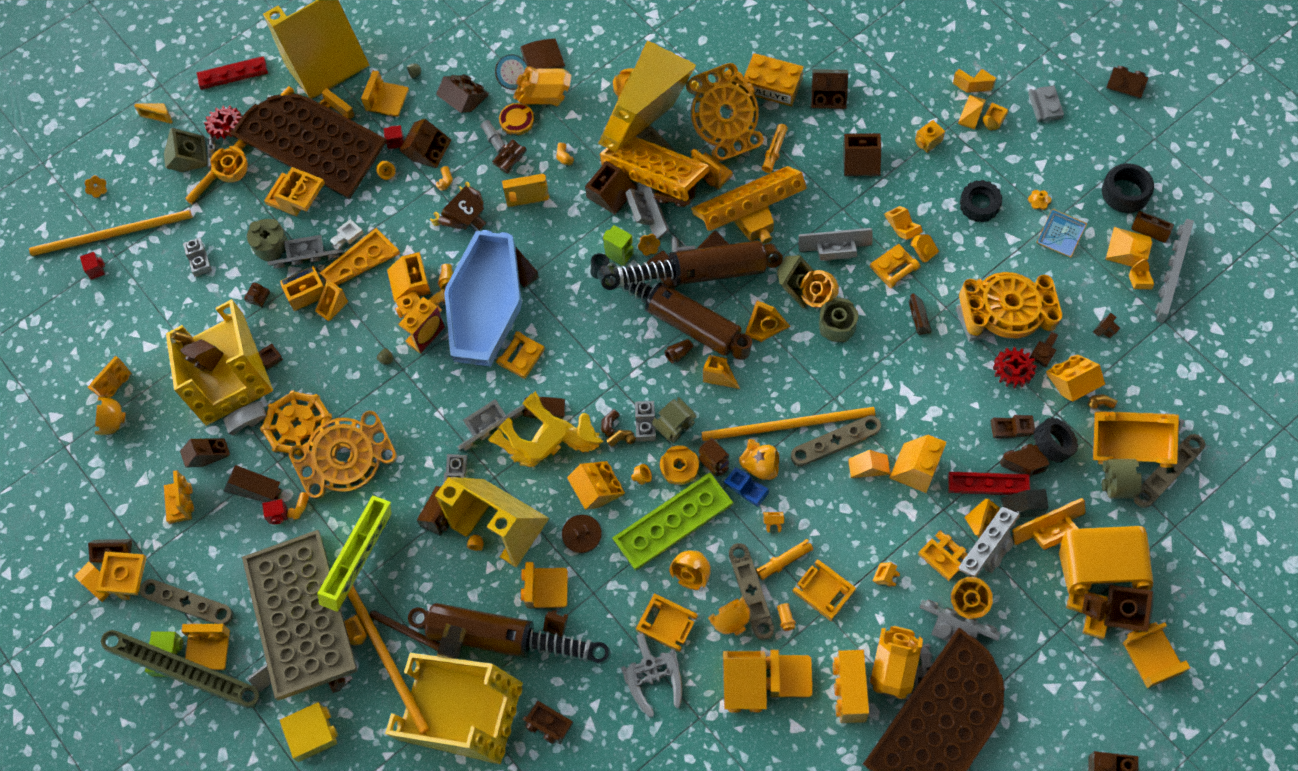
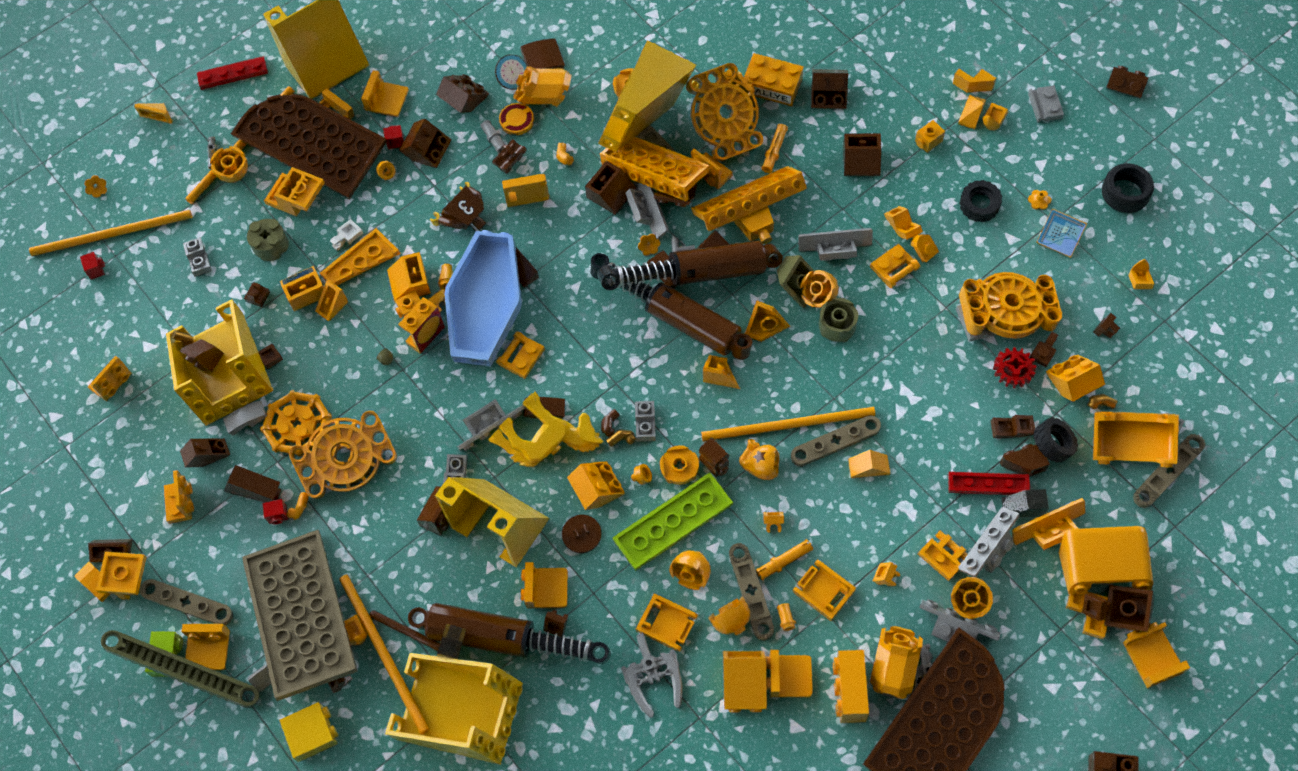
light orange cylinder [95,397,126,435] -> none
olive slope [164,128,208,172] -> none
red gear [204,106,242,140] -> none
light grey bracket [268,235,343,269] -> none
neon yellow brick [317,495,391,612] -> none
olive hinge [407,63,421,79] -> none
light orange arm [436,166,453,191] -> none
light orange hinge [467,534,484,551] -> none
reddish brown bracket [523,700,573,745] -> none
lime brick [603,225,634,266] -> none
olive brick [652,397,697,443] -> none
reddish brown cone [664,339,693,363] -> none
blue slope [724,467,770,507] -> none
light orange slope [889,434,947,493] -> none
reddish brown slope [909,293,931,335] -> none
light orange slope [964,499,1000,538] -> none
olive brick [1101,458,1142,499] -> none
light orange slope [1105,227,1152,267] -> none
reddish brown slope [1131,211,1174,243] -> none
light grey plate [1154,219,1194,323] -> none

